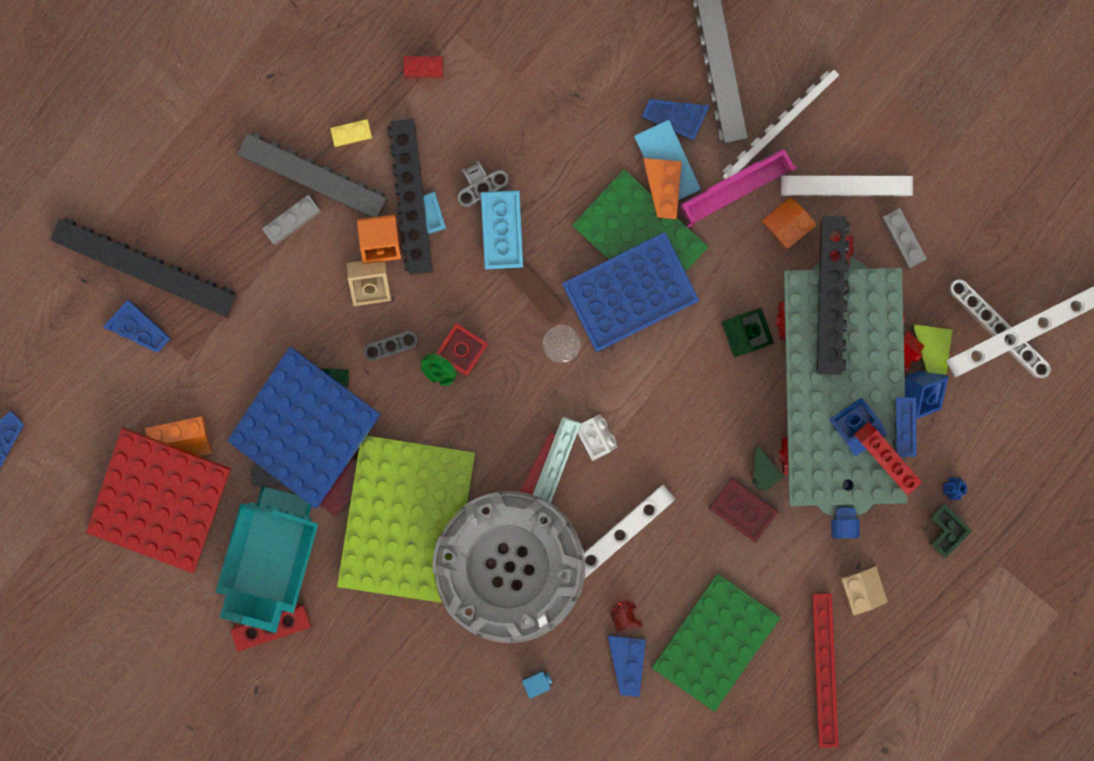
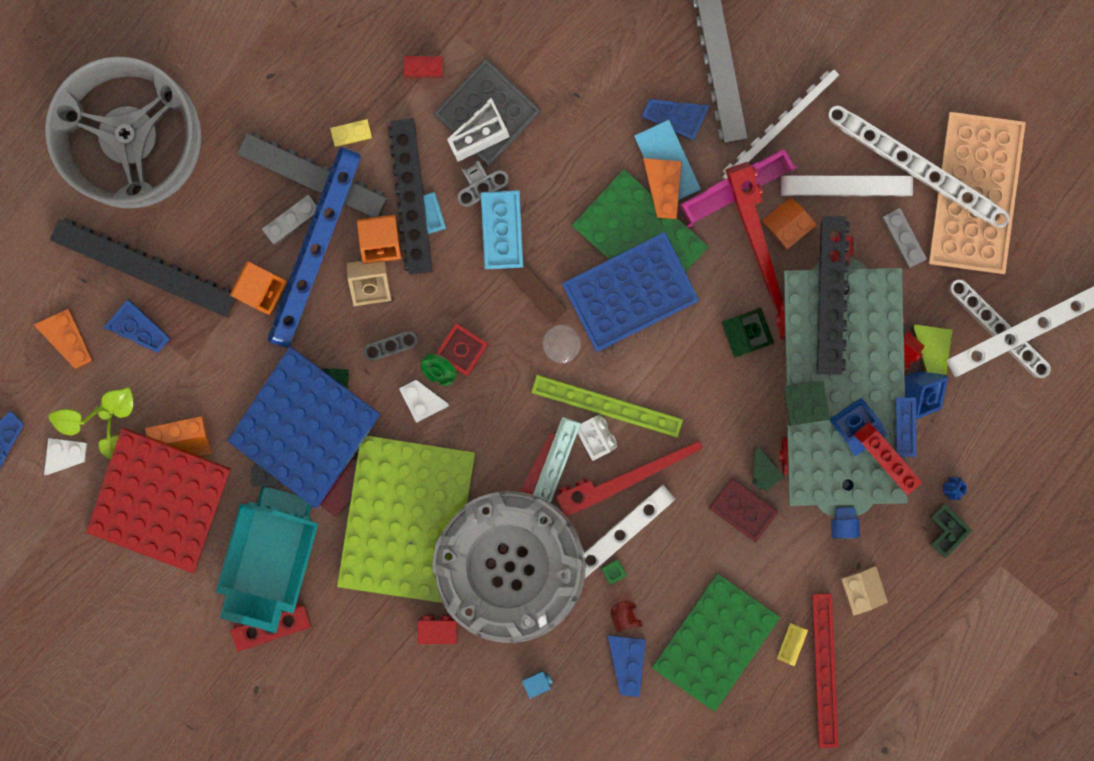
none -> orange wing [34,309,93,369]
none -> white wing [44,438,88,475]
none -> light grey wheel [45,57,201,208]
none -> lime plant [48,387,134,460]
none -> orange slope [230,261,287,315]
none -> blue beam [268,147,361,348]
none -> white wing [399,380,449,423]
none -> red brick [418,614,458,644]
none -> dark grey tile [433,59,542,167]
none -> white wedge [447,98,510,162]
none -> lime tile [531,375,683,438]
none -> red piece [556,441,703,516]
none -> green tile [601,559,627,585]
none -> red piece [725,162,783,311]
none -> light yellow plate [777,623,808,666]
none -> dark green brick [783,381,830,426]
none -> white beam [829,106,1009,228]
none -> light nougat plate [928,112,1026,274]

